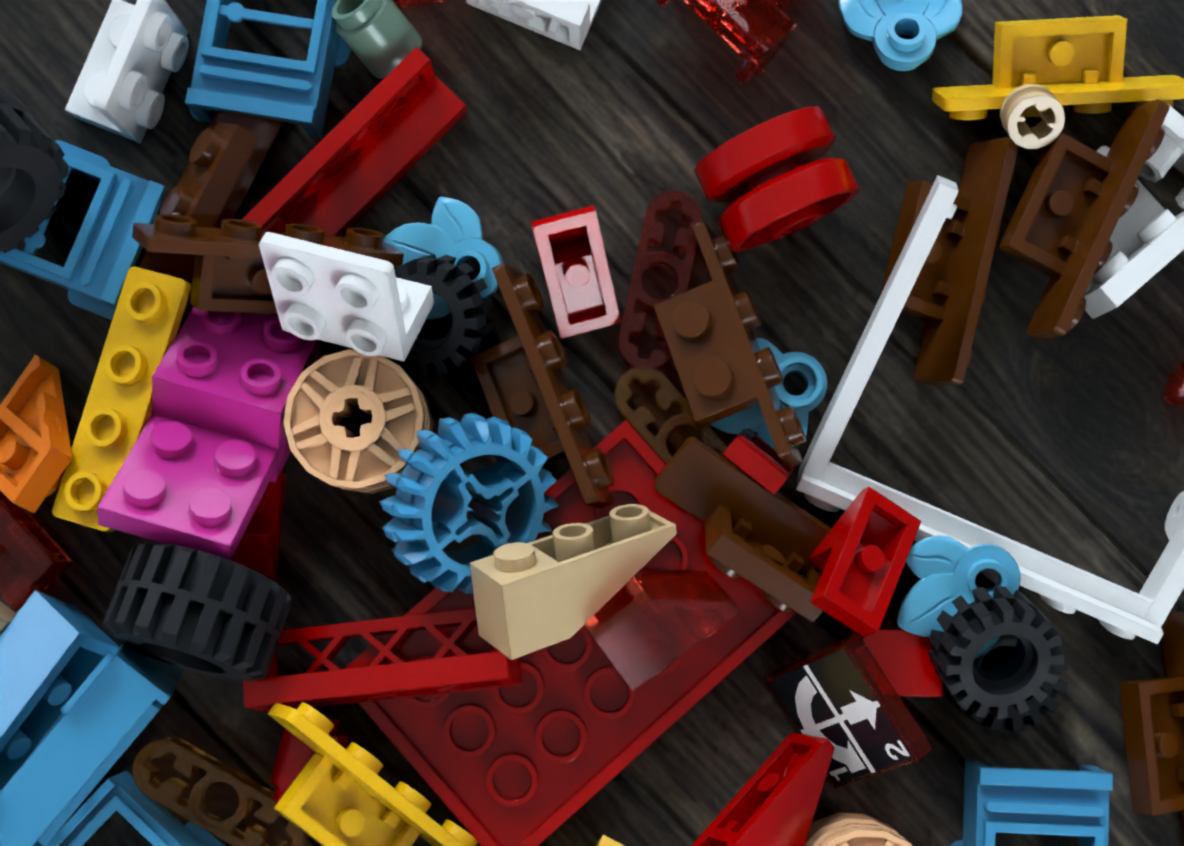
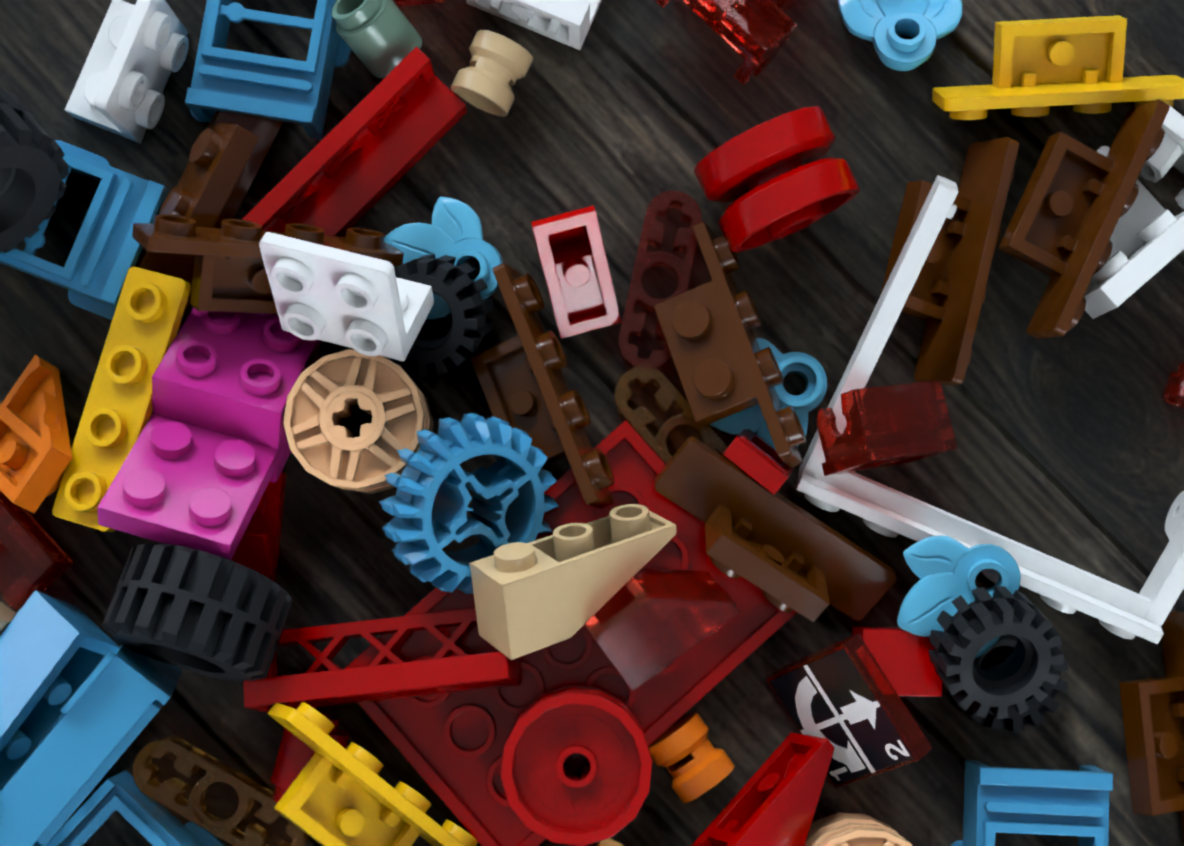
red slope [809,486,921,637] -> none
tan bush [999,84,1065,149] -> none
none -> tan wheel [451,30,533,117]
none -> red wheel [501,685,652,846]
none -> orange wheel [648,712,735,804]
none -> clear red hinge [817,381,958,476]

